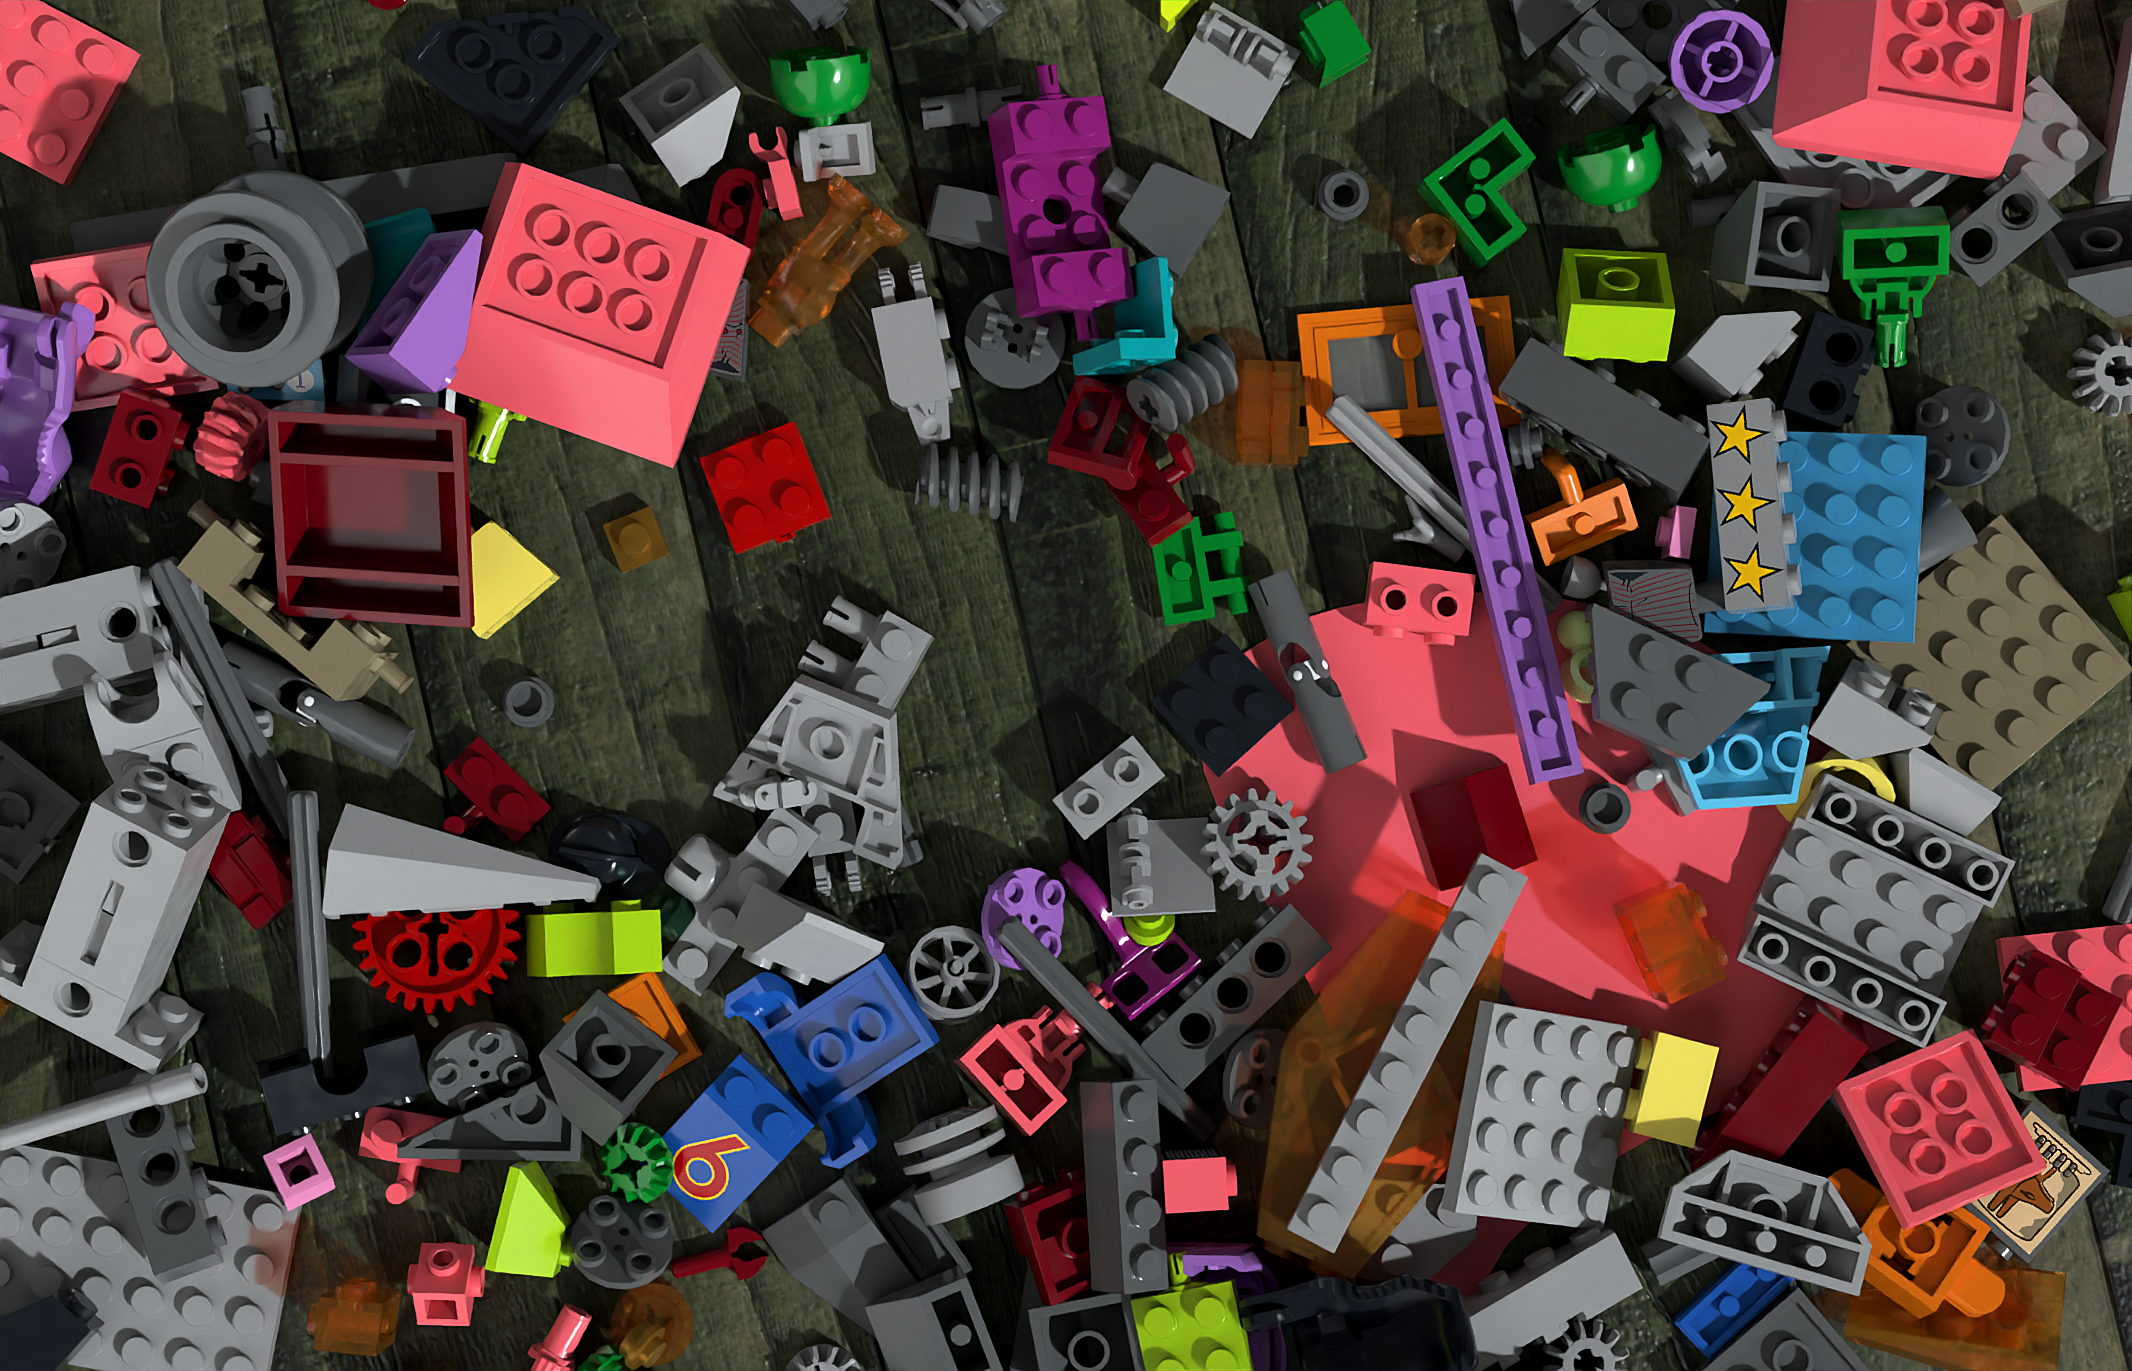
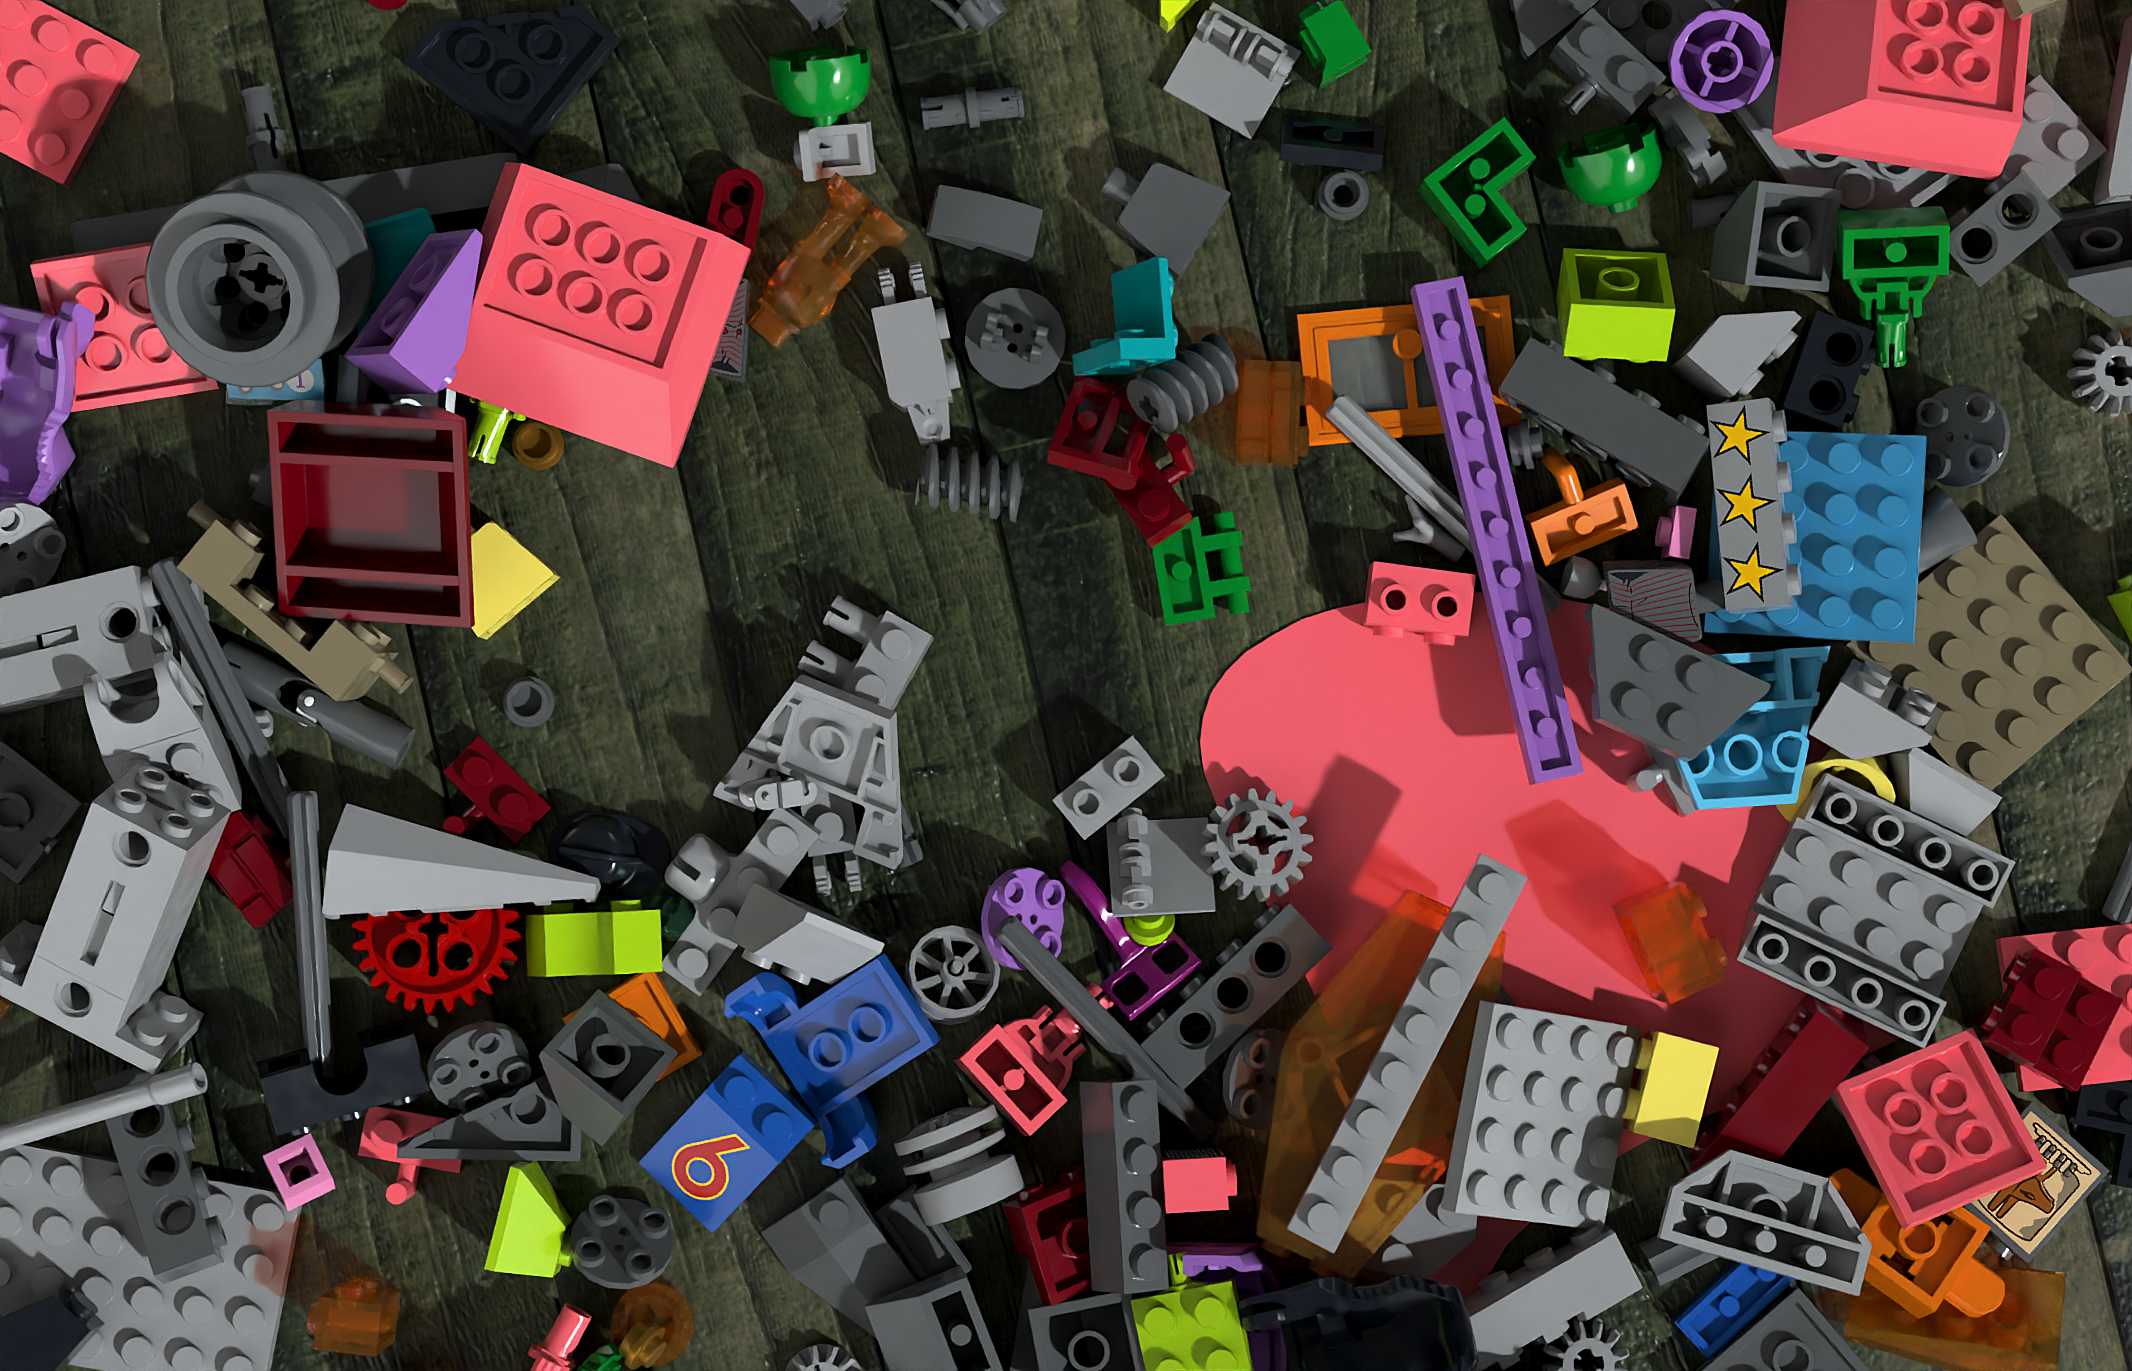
dark red brick [89,385,192,509] -> none
coral gear [193,391,270,482] -> none
coral brick [407,1242,485,1326] -> none
green gear [596,1122,674,1203] -> none
pearl gold plate [603,506,671,573] -> none
light grey slope [619,42,741,187] -> none
dark red bar [670,1225,769,1281] -> none
red plate [699,421,833,554] -> none
coral plate [749,126,803,221] -> none
magenta brick [987,64,1135,342] -> none
black plate [1150,633,1294,778] -> none
dark grey piece [1247,569,1368,775] -> none
clear orange bush [1406,213,1456,266] -> none
dark red slope [1409,763,1538,891] -> none
yellowish green plate [1556,611,1594,703] -> none
dark grey plate [1579,783,1631,834] -> none
none -> pearl gold plate [512,419,564,470]
none -> black plate [1279,115,1384,172]

